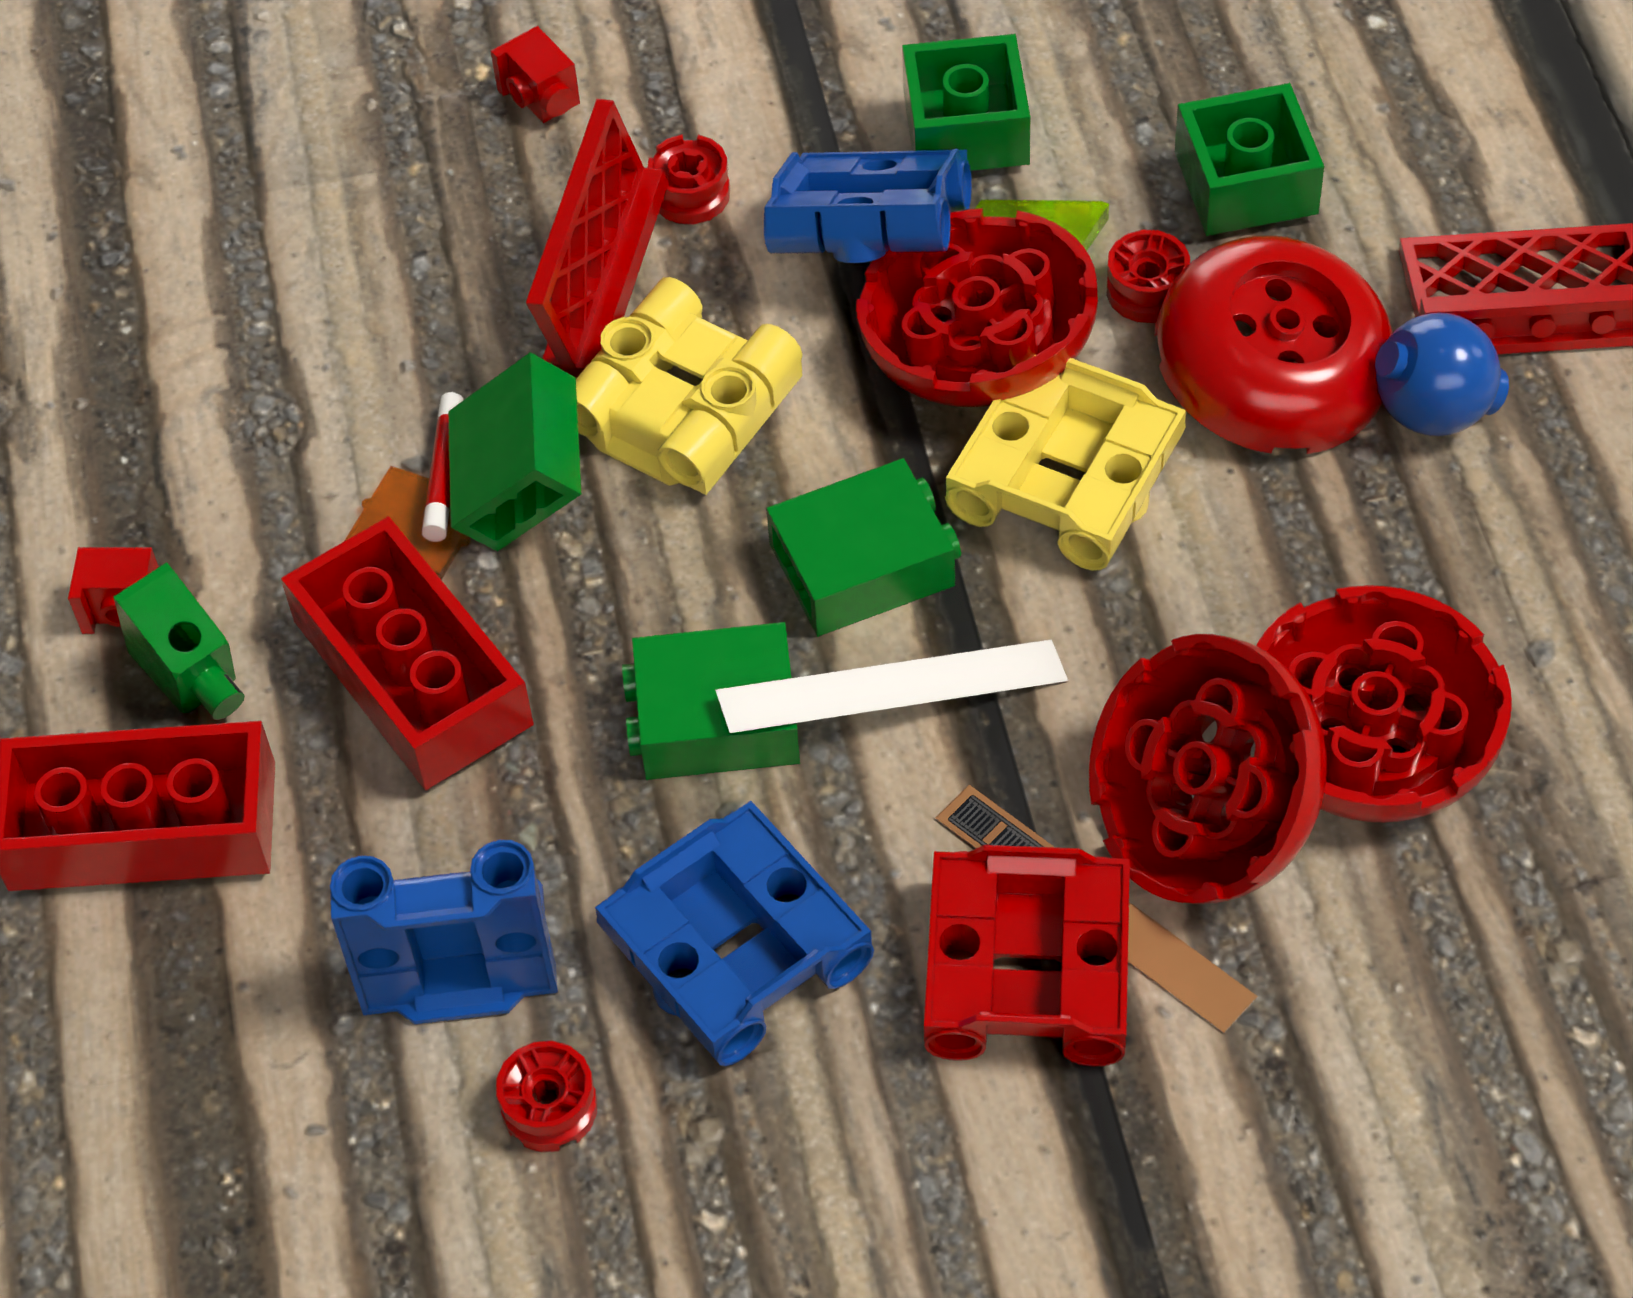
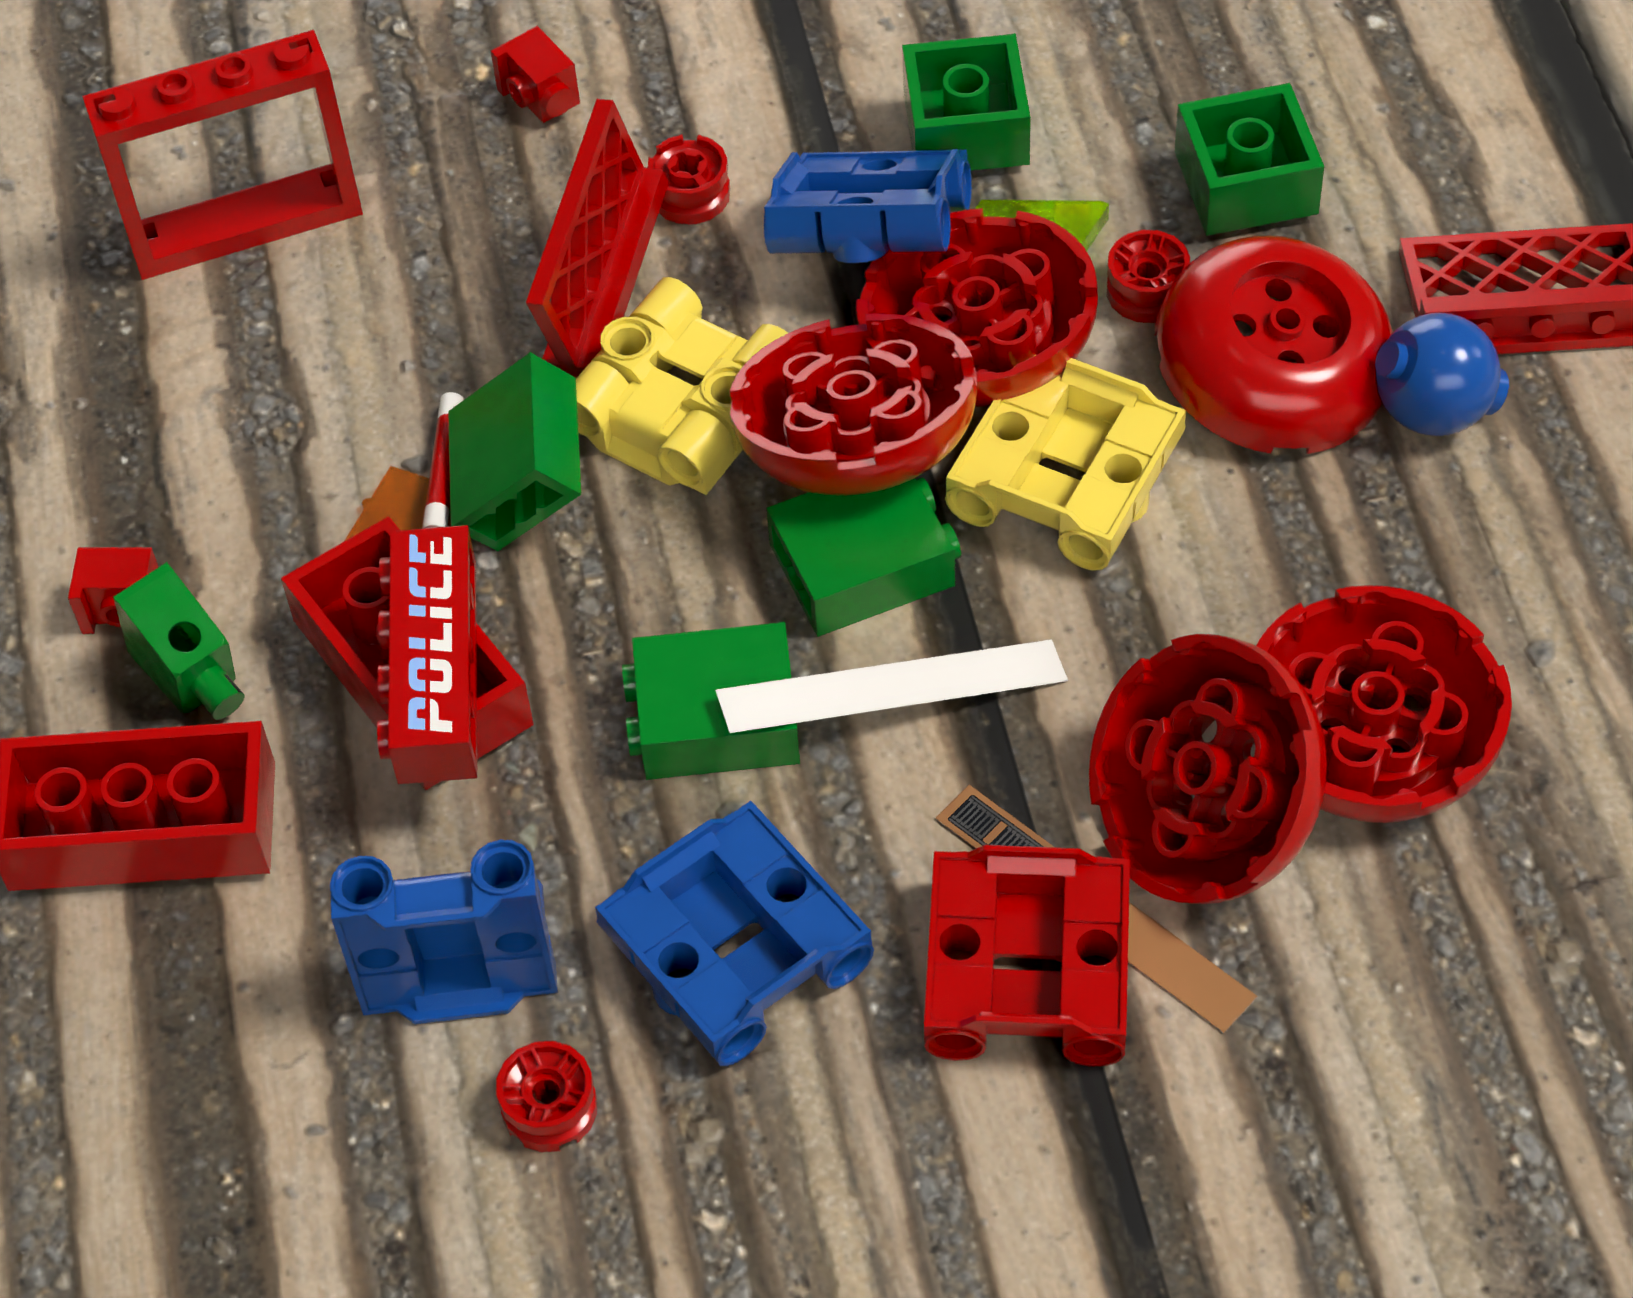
none -> red window [82,30,363,280]
none -> red brick [377,525,478,784]
none -> red brick [729,313,977,496]

